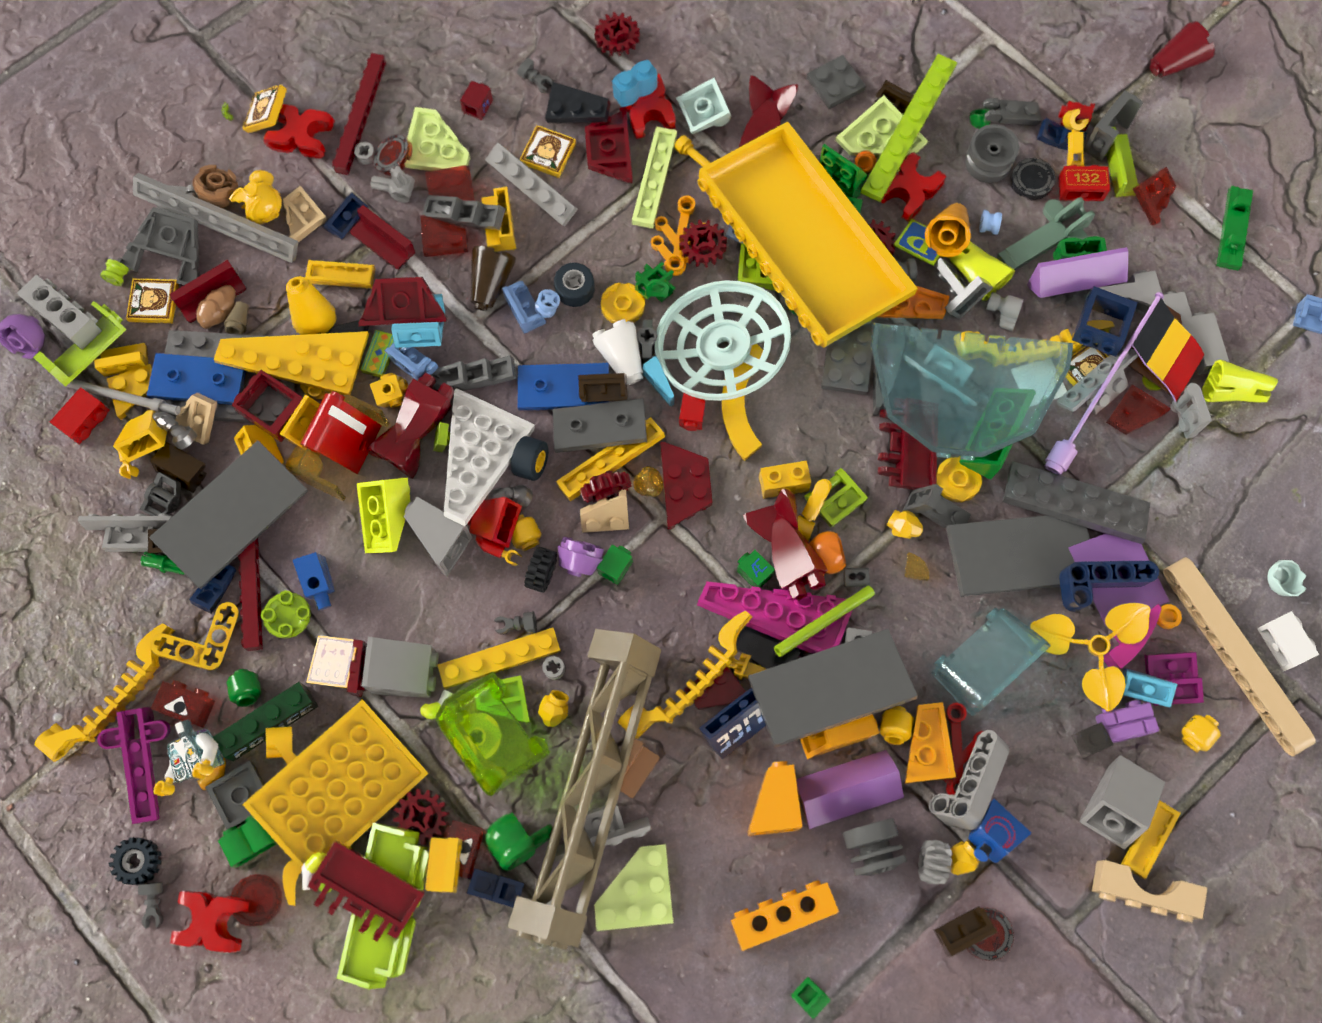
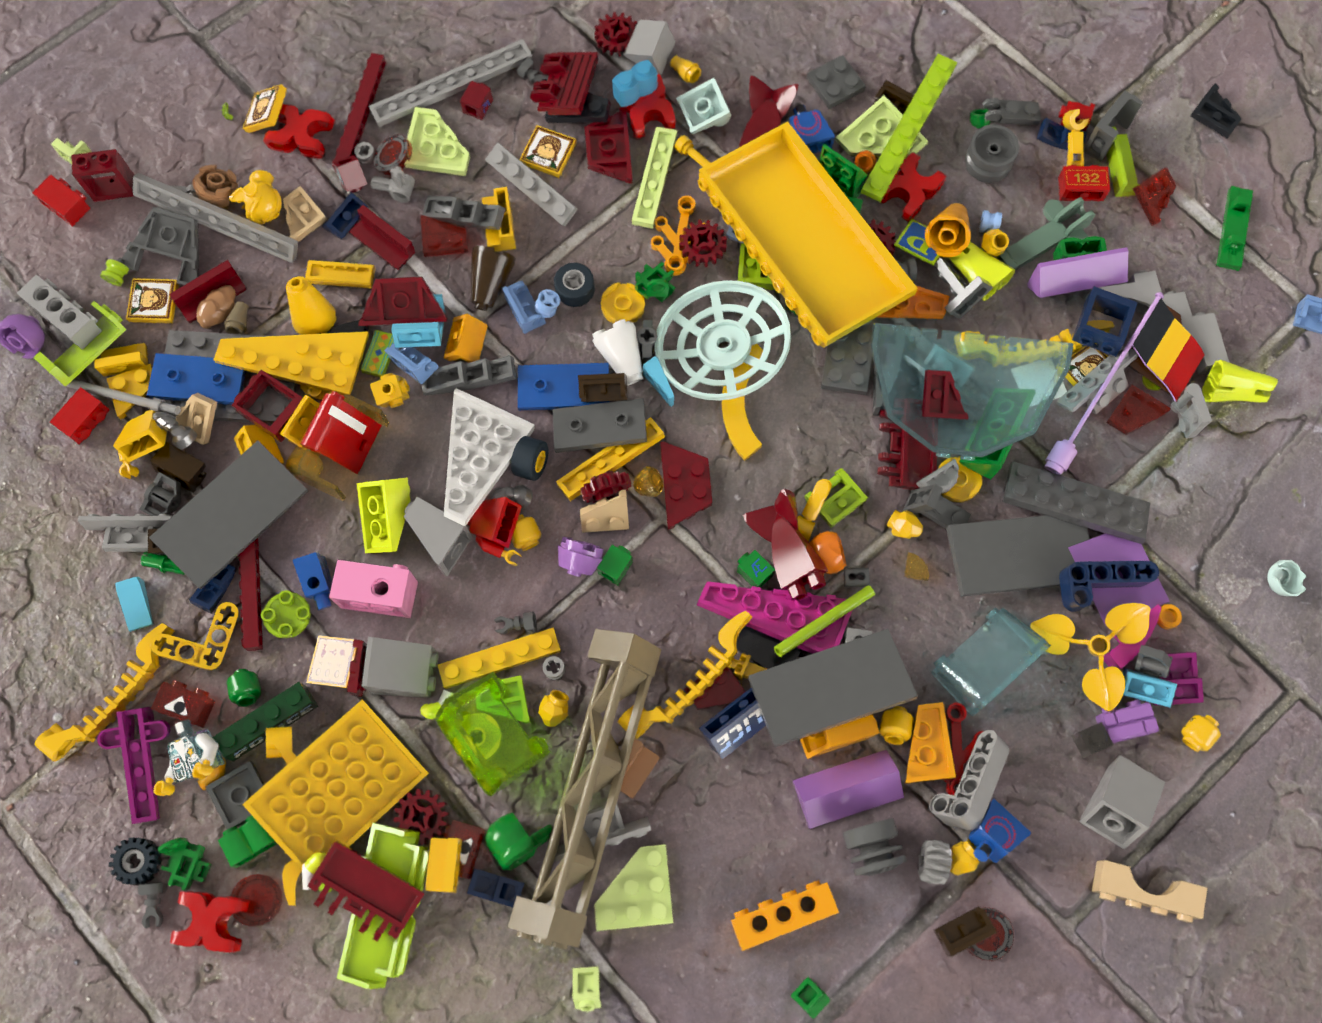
dark red hips [367,372,454,479] -> none
clear red wing [425,165,474,201] -> none
lime tile [433,422,450,452] -> none
black tyre [524,546,558,593] -> none
red brick [679,393,706,431] -> none
light orange slope [748,761,802,836] -> none
yellow brick [759,460,811,499] -> none
light grey piece [987,292,1024,331] -> none
tile [1010,158,1056,200] -> none
yellow plate [1121,800,1181,879] -> none
dark red cone [1149,21,1215,78] -> none
tan beam [1163,557,1316,756] -> none
white brick [1257,611,1319,672] -> none
none -> red brick [32,174,91,227]
none -> yellowish green bracket [51,138,91,164]
none -> dark red window [71,149,134,202]
none -> medium azure slope [115,577,154,632]
none -> green piece [158,837,212,891]
none -> bright pink piece [329,560,418,618]
none -> brick [333,155,367,193]
none -> light grey plate [369,39,533,127]
none -> light orange panel [443,313,488,363]
none -> dark red hinge [530,52,599,115]
none -> yellowish green bracket [573,967,601,1012]
none -> light grey slope [623,20,675,76]
none -> yellow cone [670,55,702,84]
none -> blue torso [789,105,835,154]
none -> light grey tile [916,459,959,494]
none -> dark red wing [922,370,969,420]
none -> yellow rock [981,229,1009,257]
none -> dark grey piece [1135,645,1173,678]
none -> black wing [1190,83,1242,139]

